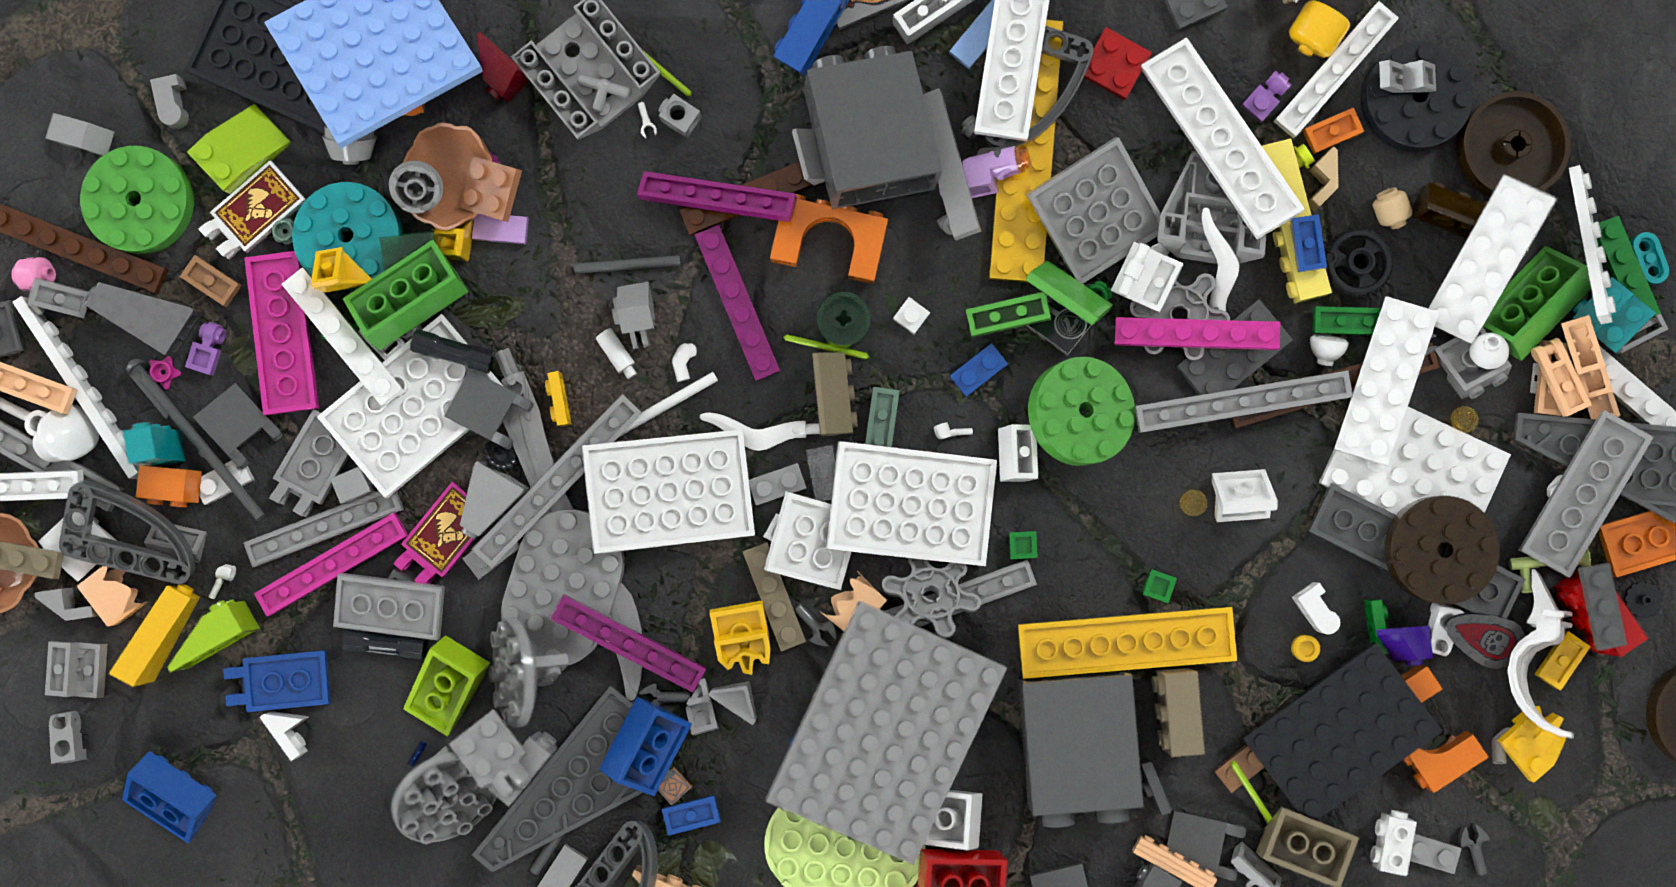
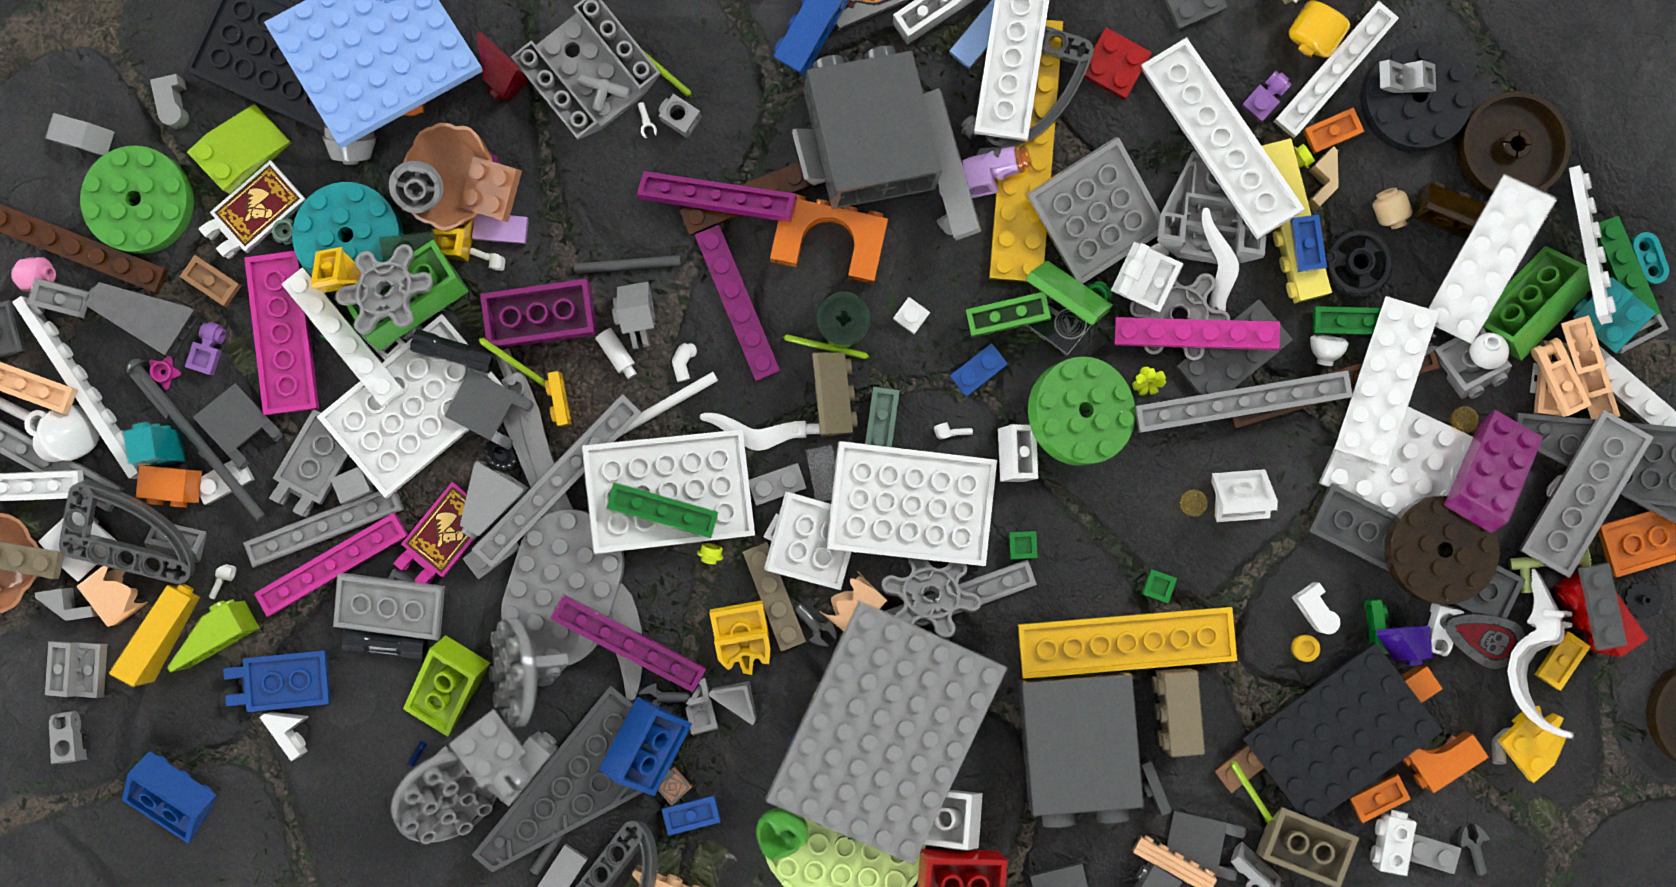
none -> light grey plate [335,244,433,334]
none -> white hand [469,248,505,271]
none -> lime axle [479,338,546,388]
none -> magenta brick [480,279,598,349]
none -> green plate [606,482,719,539]
none -> neon yellow plate [697,543,723,564]
none -> bright green piece [756,808,809,861]
none -> neon yellow plant [1132,367,1166,395]
none -> orange plate [1348,774,1410,823]
none -> magenta brick [1444,410,1543,533]

